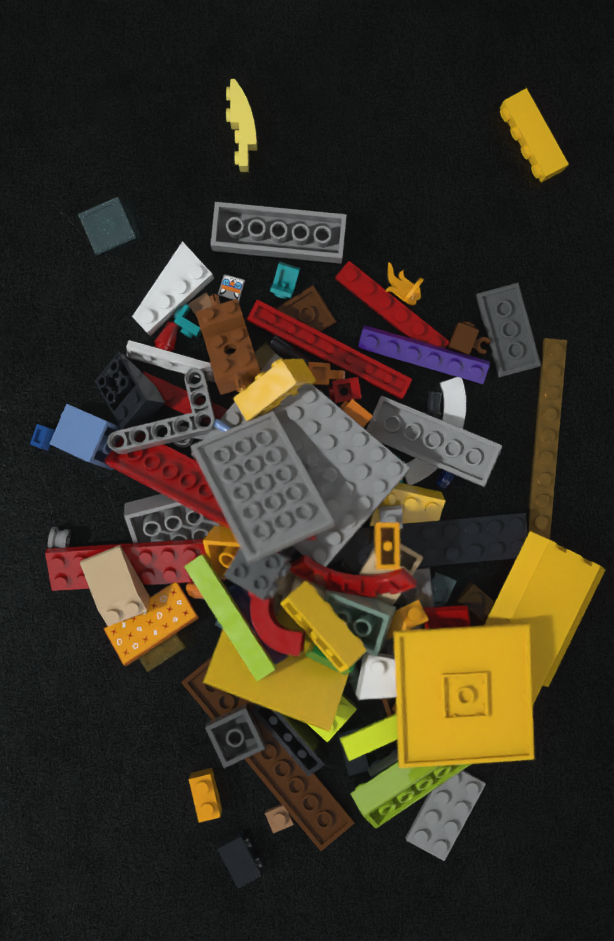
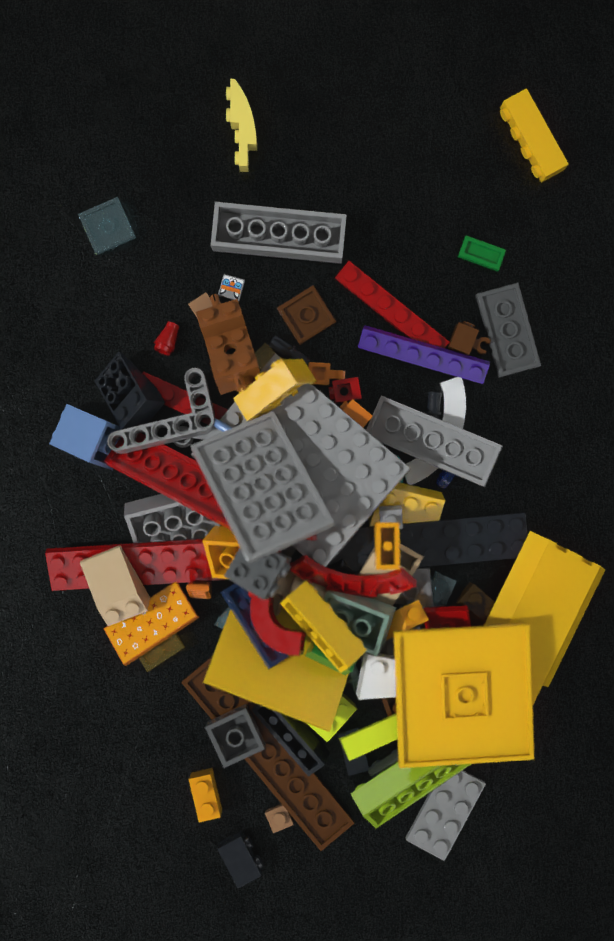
blue plate [30,424,55,451] -> none
light grey wheel [48,527,71,548] -> none
white tile [127,340,216,383] -> none
white wedge [132,241,214,336] -> none
teal bracket [174,303,202,338] -> none
lime tile [184,554,277,682] -> none
red plate [247,300,412,399] -> none
teal bracket [270,262,300,299] -> none
light orange piece [385,263,424,305] -> none
pearl gold plate [527,338,567,540] -> none
none -> green tile [458,235,506,271]

